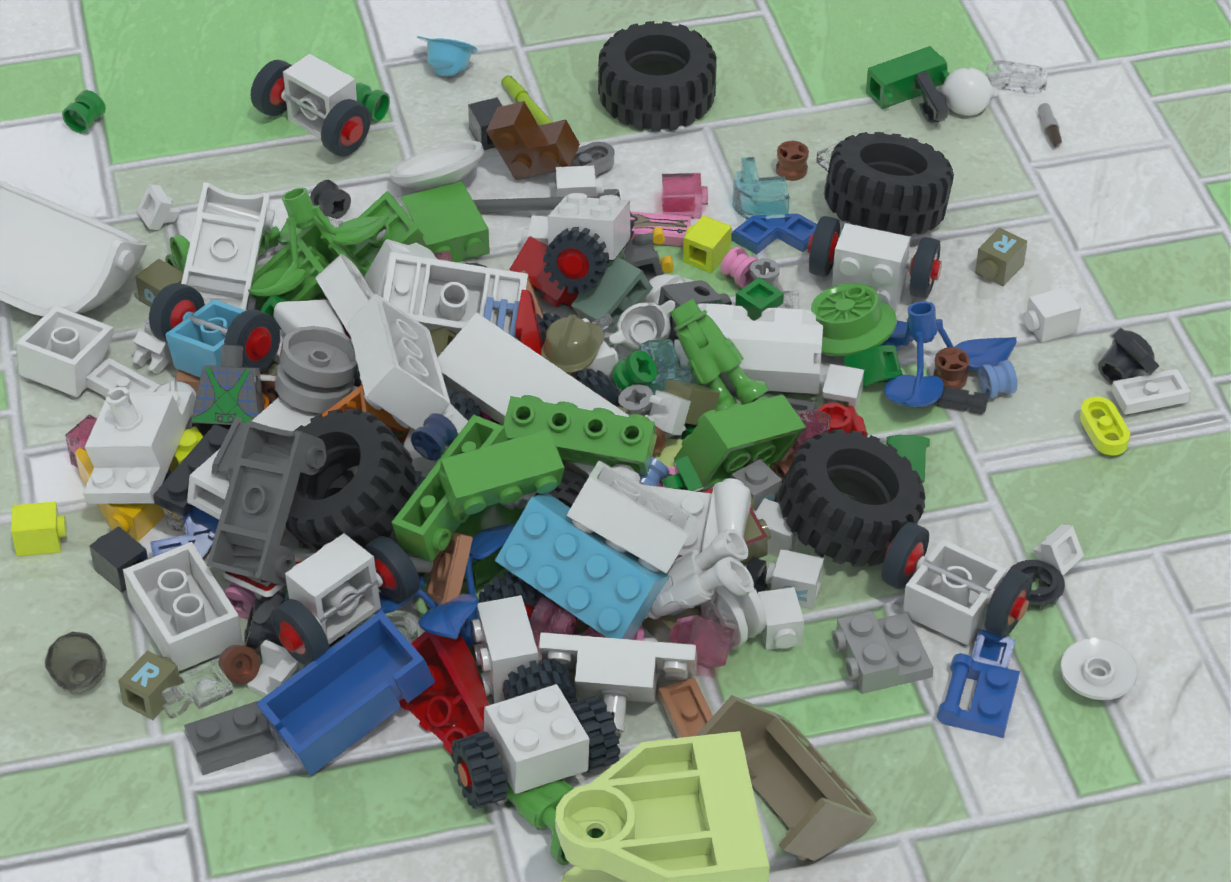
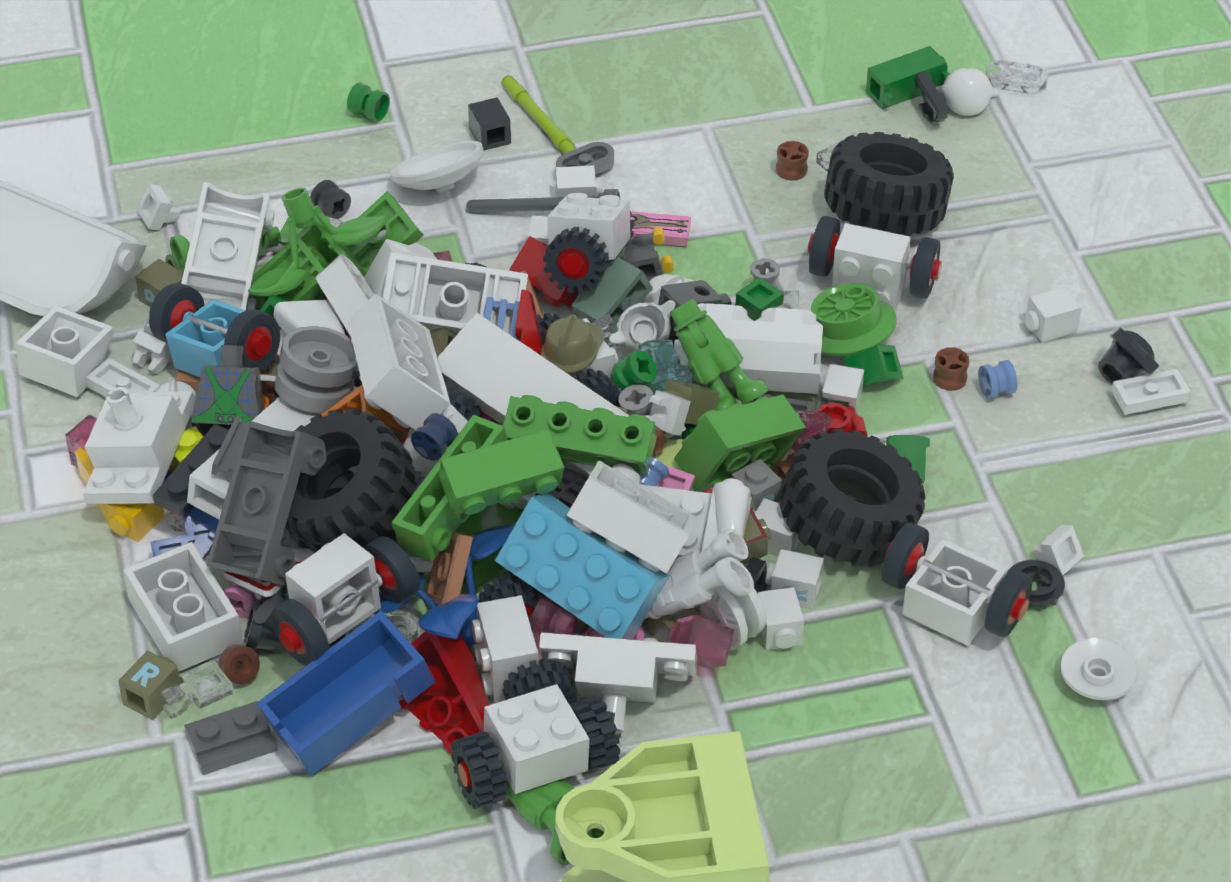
neon yellow brick [11,501,67,556] -> none
clear smoke hair [44,631,107,694] -> none
green wheel [62,90,106,134] -> none
black brick [89,526,148,593] -> none
white panel [247,640,304,697] -> none
brick [250,54,371,157] -> none
bright green brick [401,181,490,262] -> none
medium azure piece [417,36,478,76] -> none
reddish brown brick [486,101,580,180] -> none
black tyre [598,21,717,132] -> none
nougat plate [658,677,713,738] -> none
clear pink brick [661,173,708,219] -> none
green tile [662,455,703,492] -> none
neon yellow brick [683,215,732,273] -> none
dark tan windscreen [696,695,877,861] -> none
bright pink wheel [720,247,759,288] -> none
blue tile [731,213,817,255] -> none
clear light blue brick [732,157,790,219] -> none
light grey plate [832,611,934,694] -> none
blue plant [880,301,1017,407] -> none
black axle [936,385,988,414] -> none
blue plate [937,653,1020,738] -> none
slope [971,628,1016,668] -> none
olive brick [975,228,1027,287] -> none
piece [1038,103,1062,148] -> none
neon yellow plate [1080,396,1130,455] -> none

